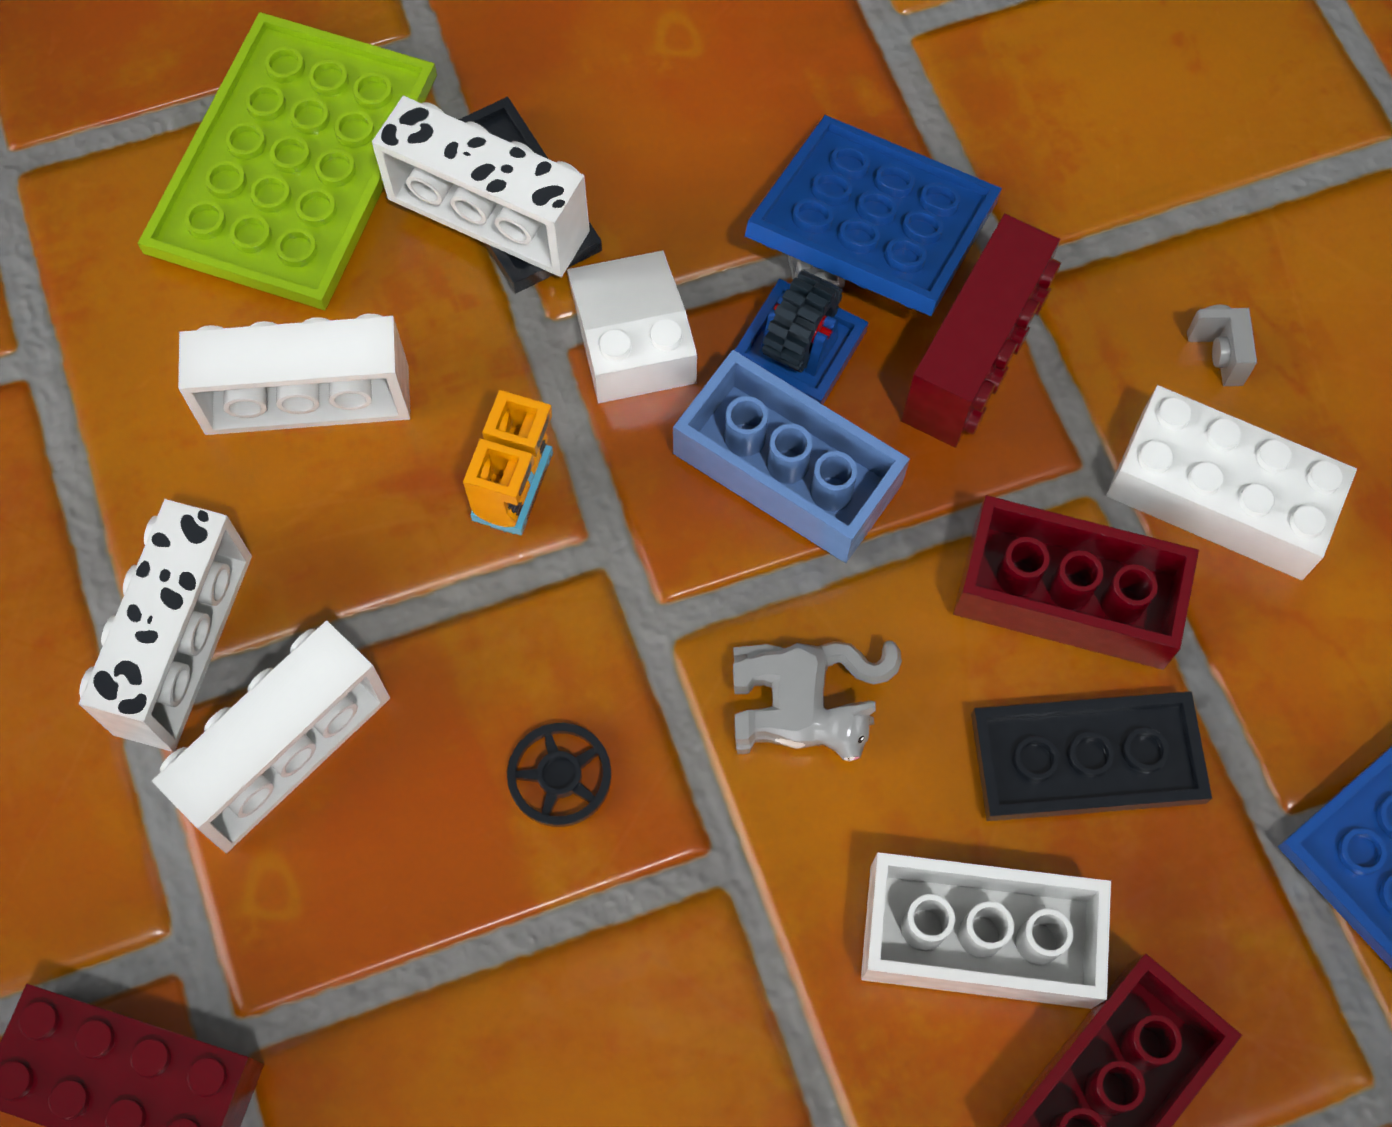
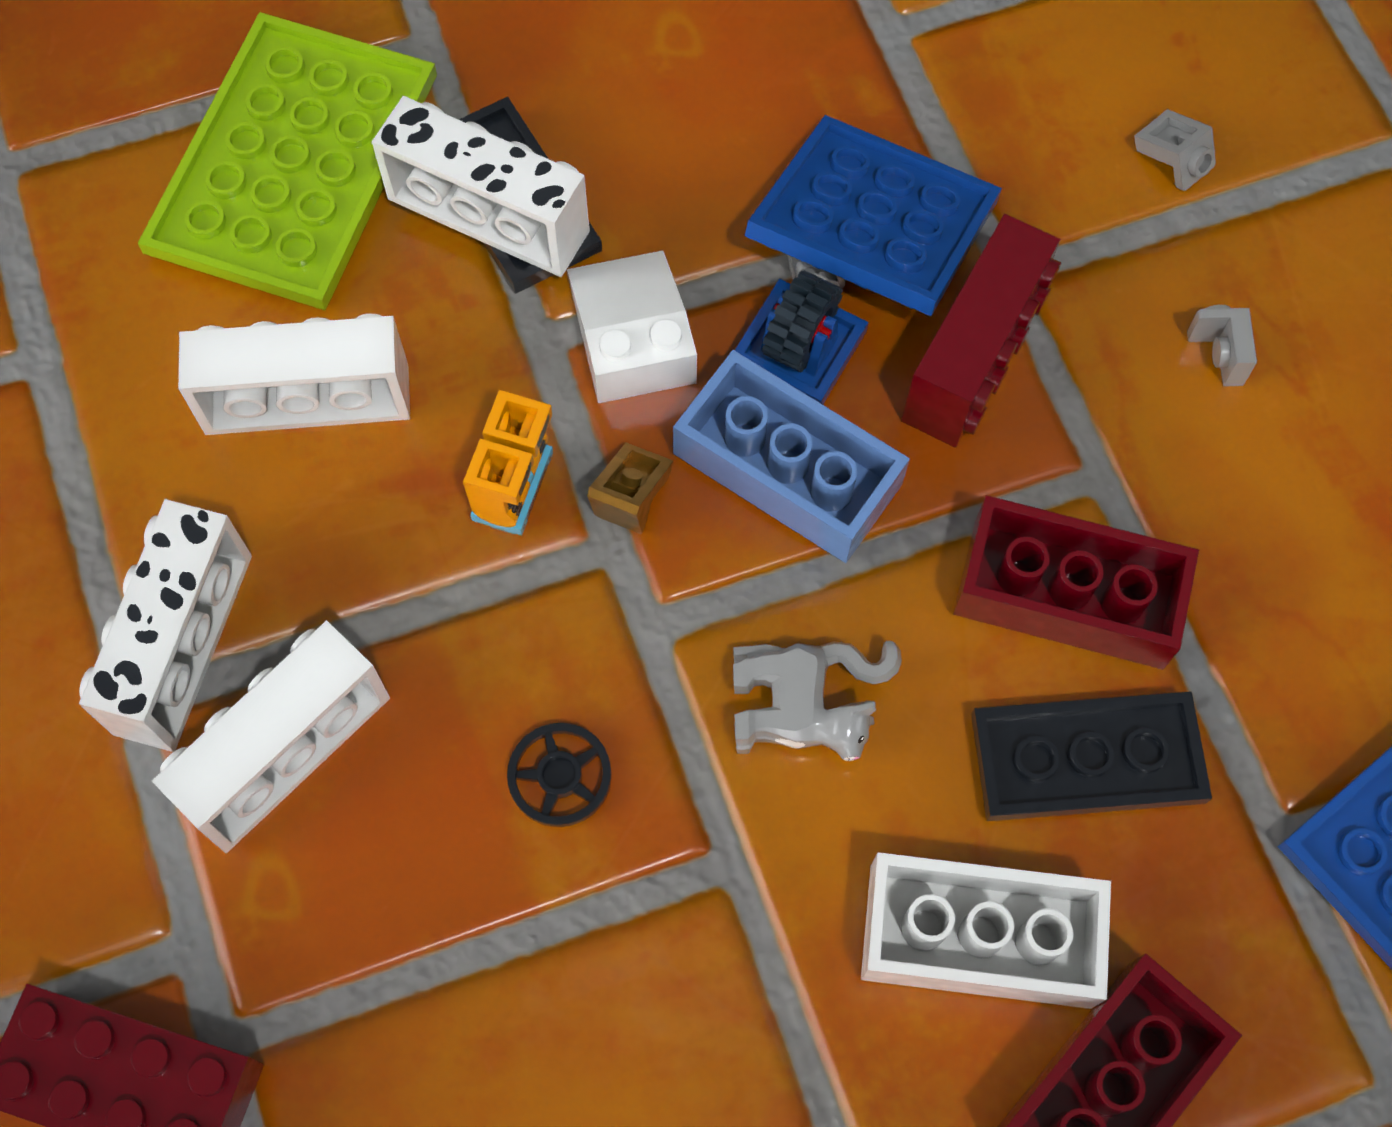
white brick [1106,385,1357,580] -> none
none -> pearl gold slope [587,442,673,534]
none -> light grey bracket [1134,109,1216,191]

